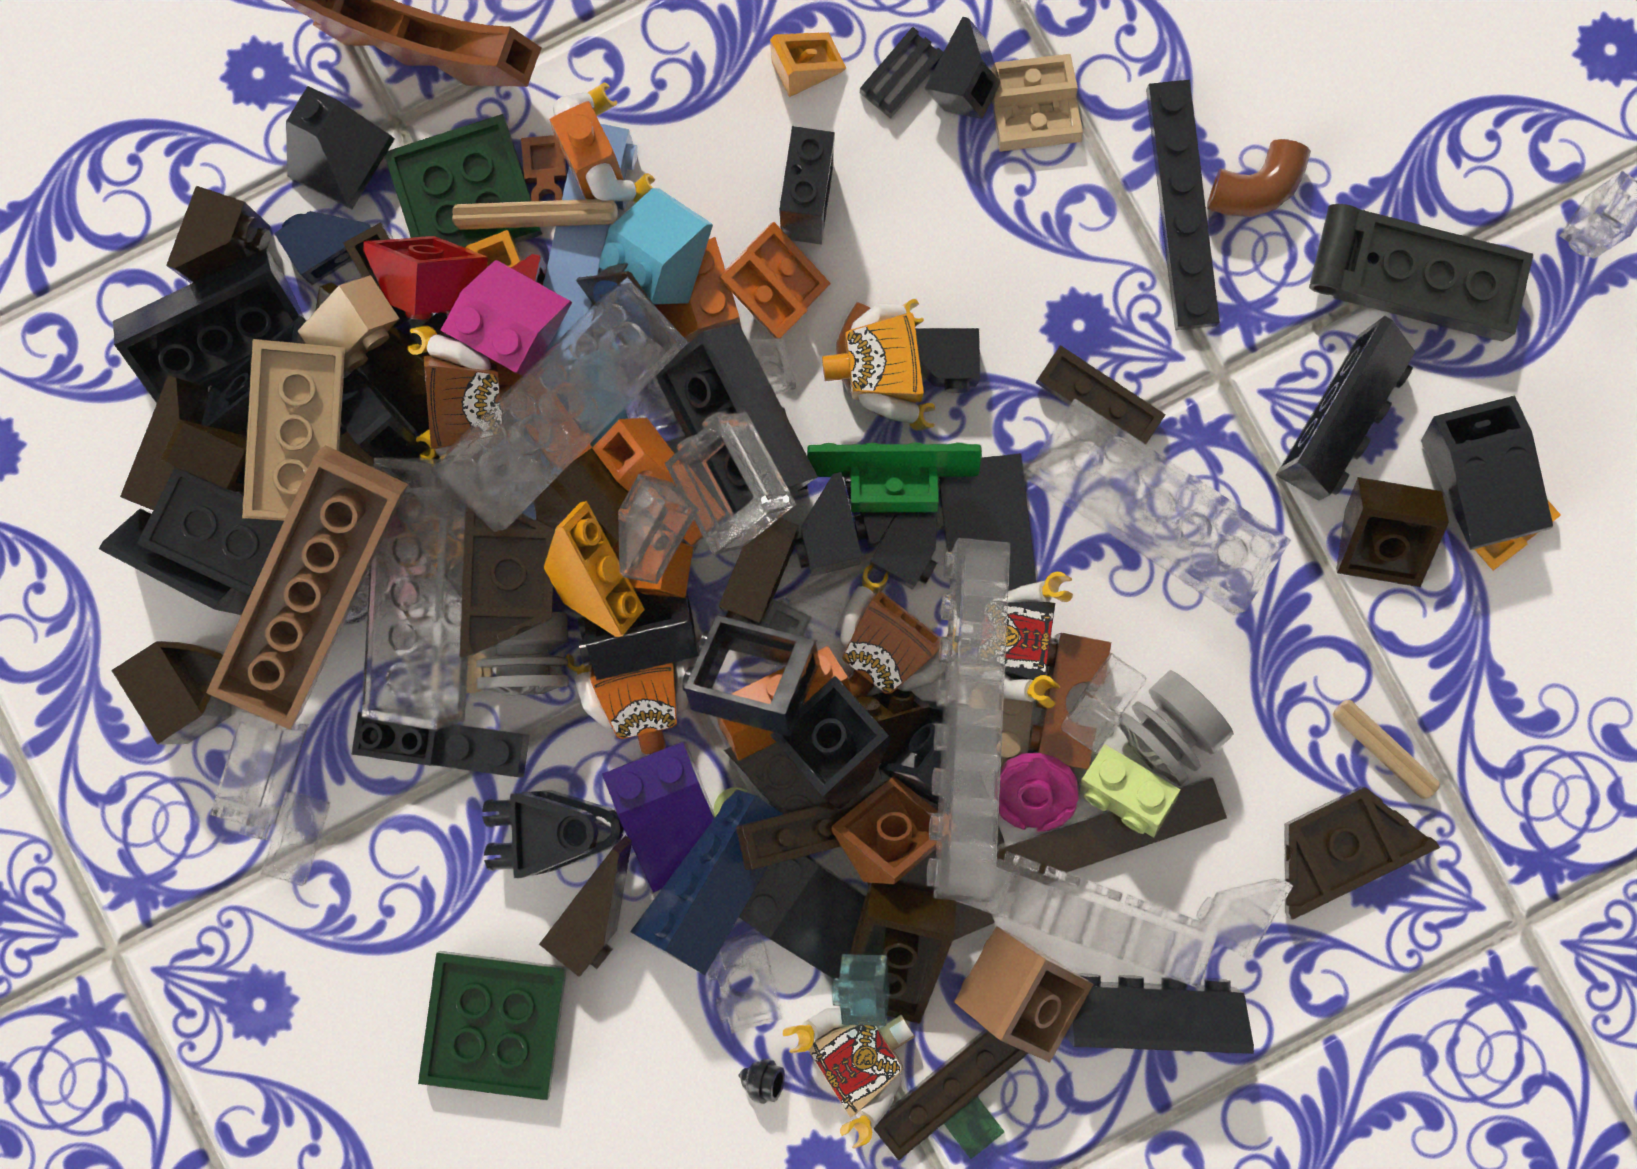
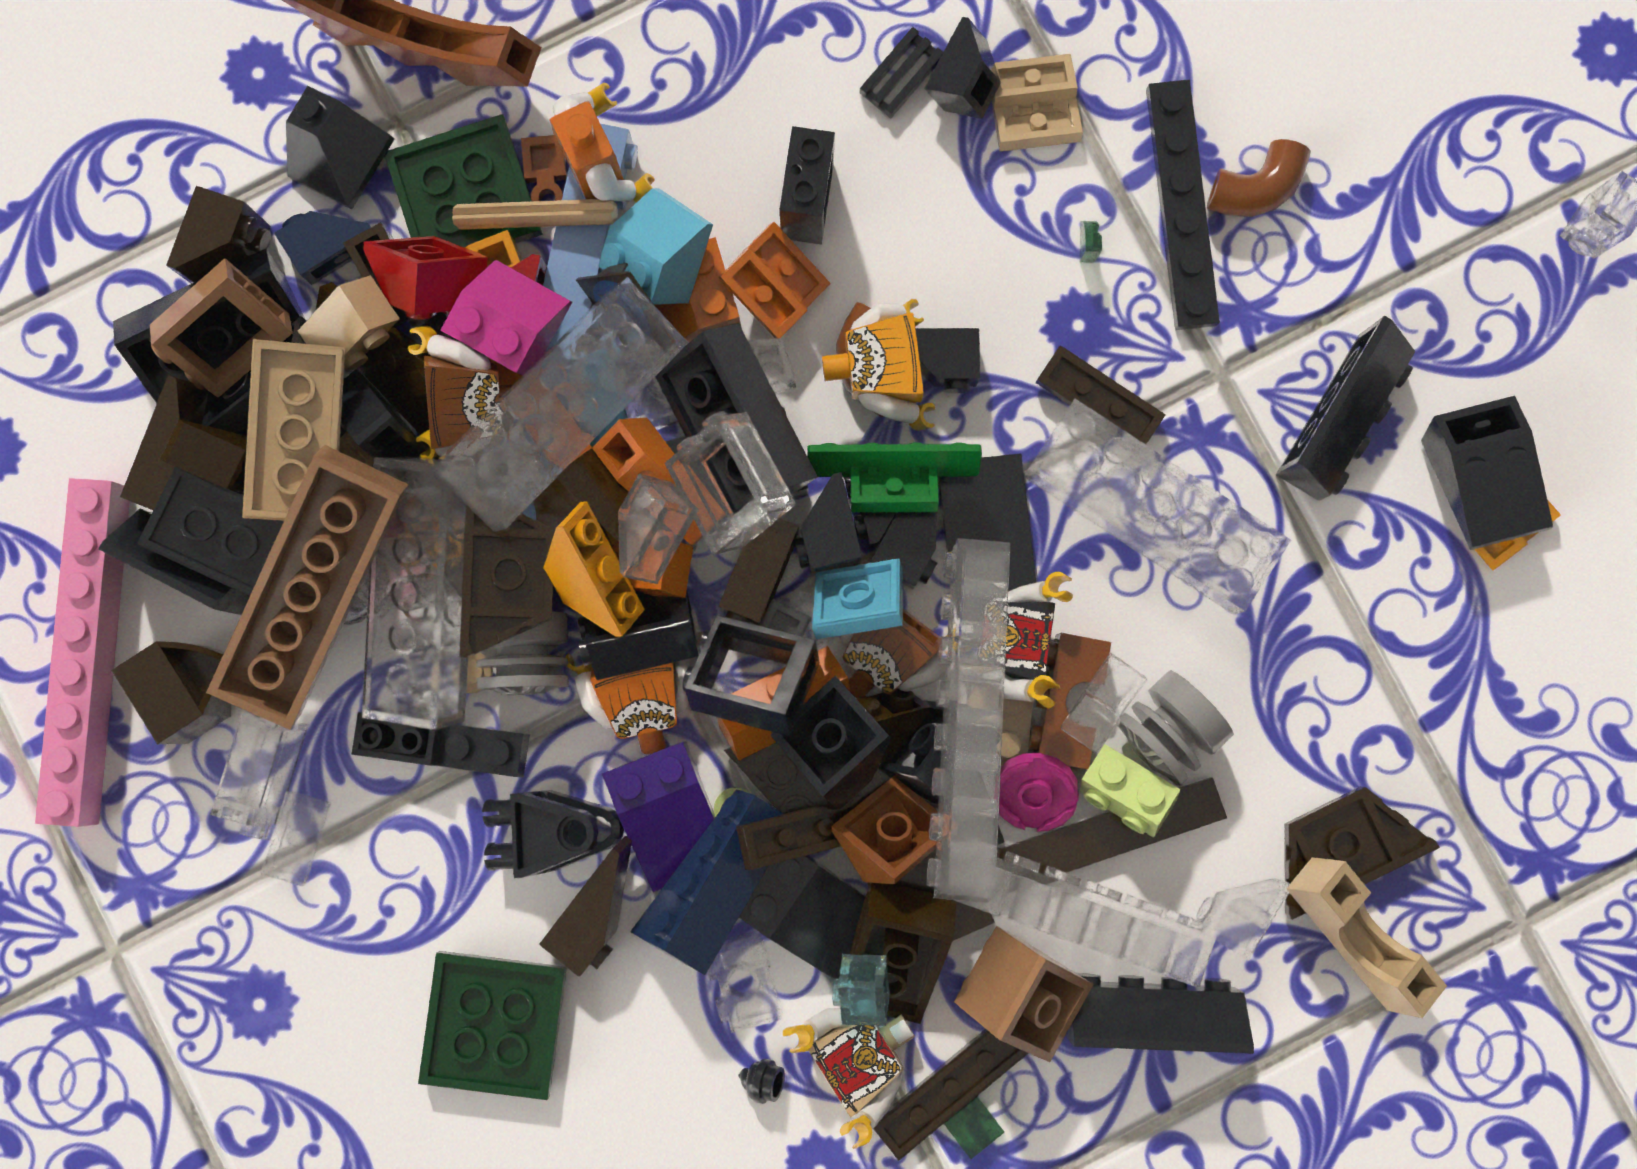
light orange slope [770,32,846,97] -> none
pearl dark grey hinge [1309,204,1534,342] -> none
tan axle [1332,700,1440,799] -> none
dark brown slope [1336,477,1449,587] -> none
none -> bright pink brick [35,478,130,827]
none -> medium nougat window [150,258,293,398]
none -> medium azure tile [812,559,903,639]
none -> clear green tile [1079,220,1102,263]
none -> tan arch [1286,857,1447,1019]

